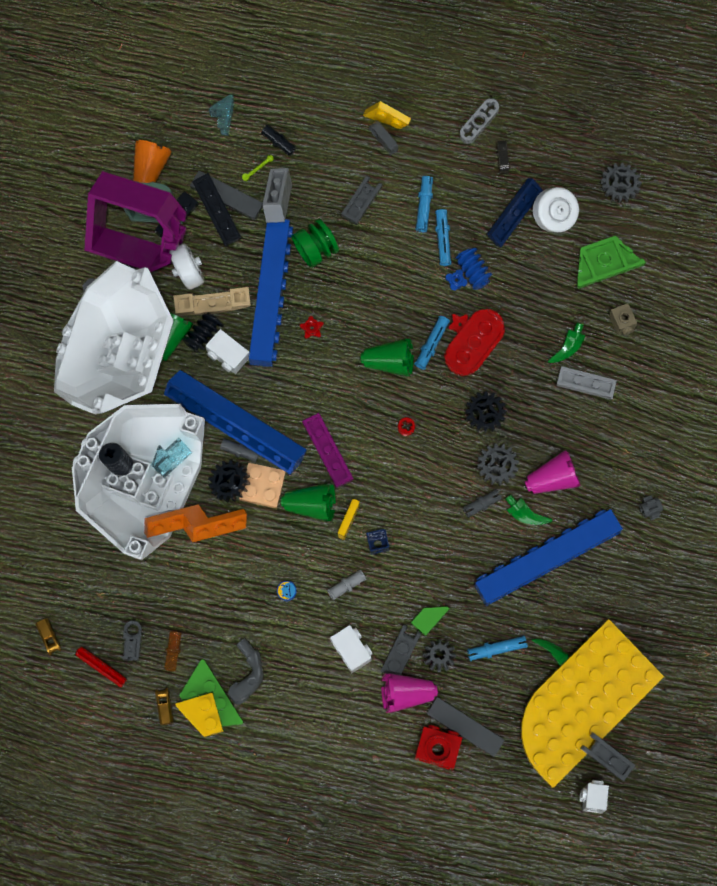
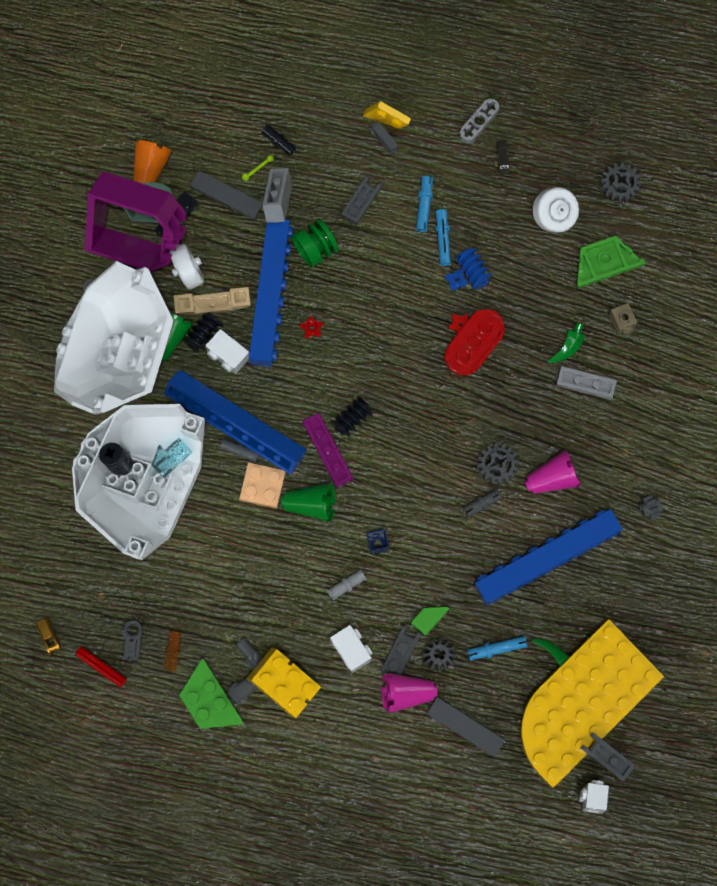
orange bracket [144,504,247,542] -> none
pearl gold bar [155,688,174,725] -> none
yellow wing [176,693,224,738] -> none
black tile [192,173,242,247] -> none
black gear [208,460,250,502] -> none
clear light blue slope [209,94,234,136] -> none
tile [277,581,297,601] -> none
yellow tile [338,499,360,540] -> none
green cone [360,338,414,377] -> none
red bush [398,417,415,436] -> none
dark azure pin [414,316,450,370] -> none
red brick [415,725,462,771] -> none
black gear [465,391,507,433] -> none
dark blue plate [487,178,543,247] -> none
green bar [505,494,552,525] -> none
none -> yellow piece [246,648,321,718]
none -> black piece [331,396,373,437]

